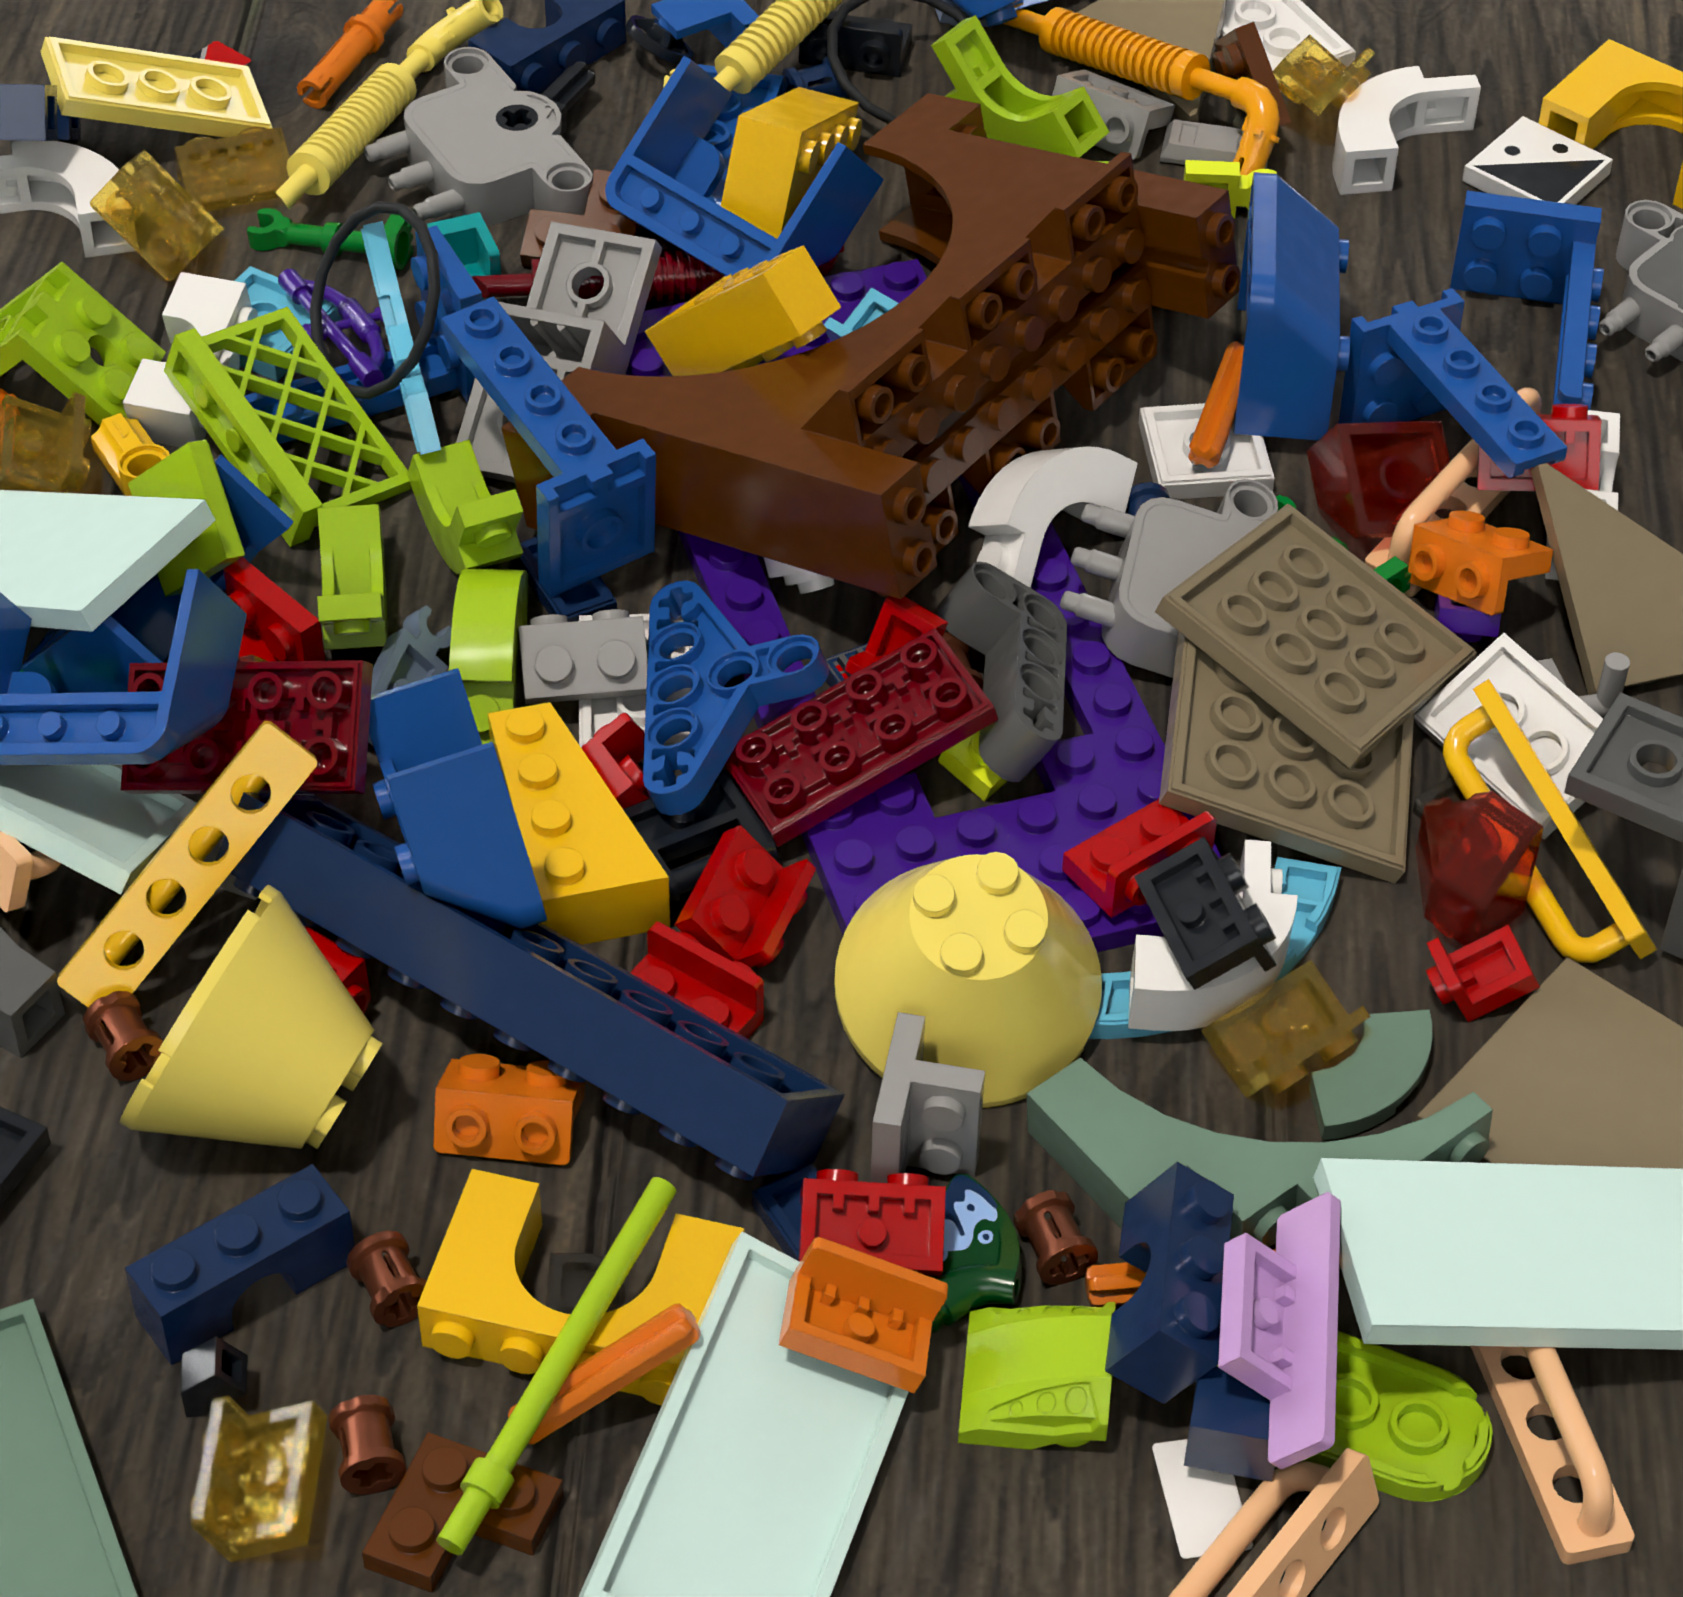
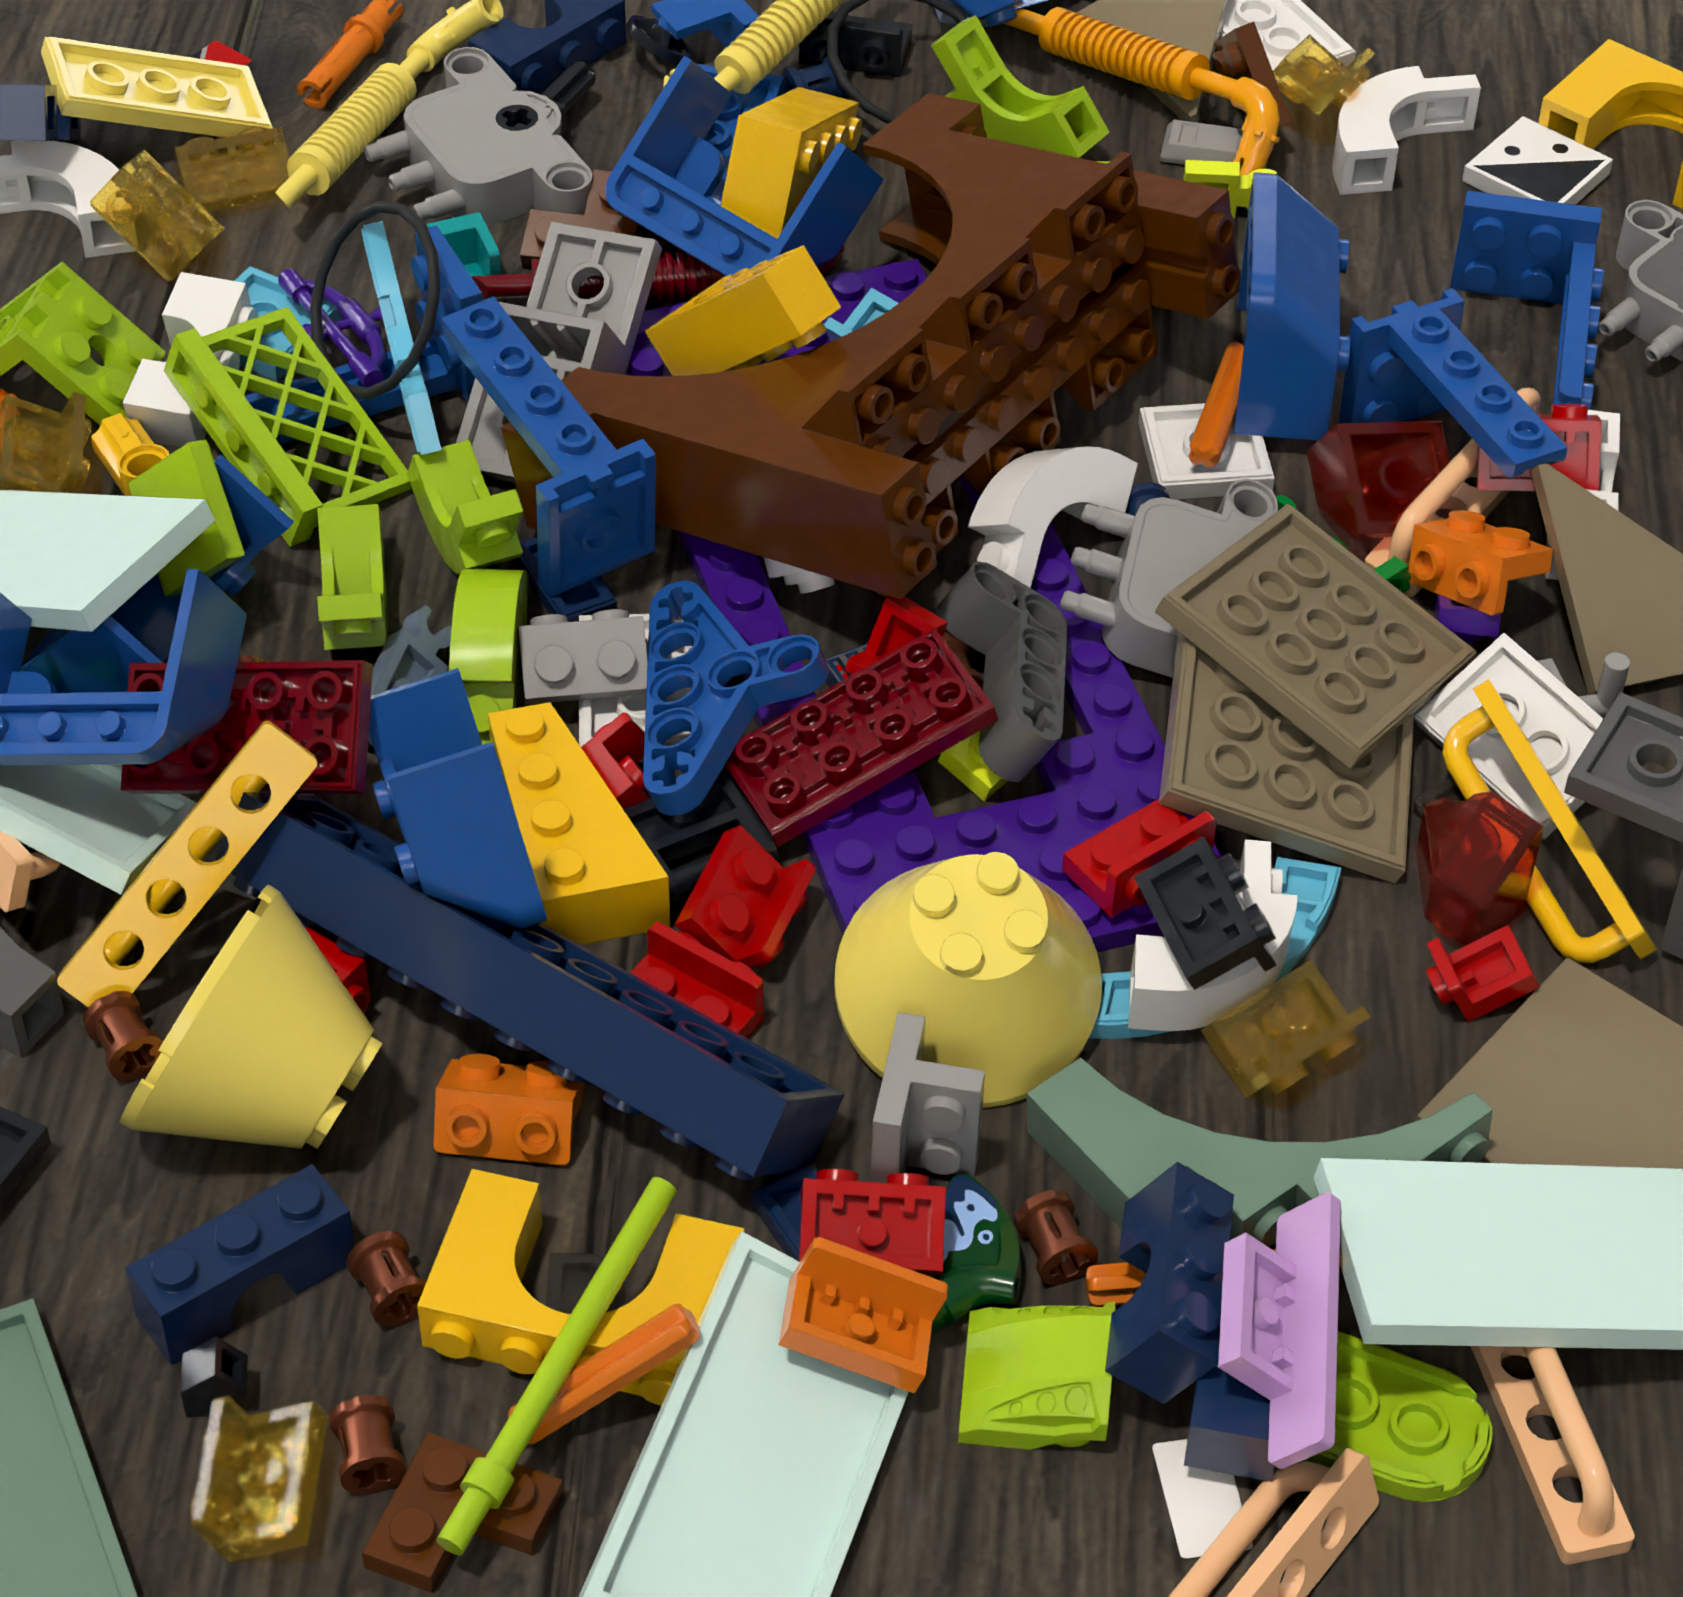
red bracket [223,557,325,662] -> none
green piece [246,208,414,270] -> none
light grey bracket [1052,69,1175,160] -> none
sand green tile [1309,1009,1433,1141] -> none

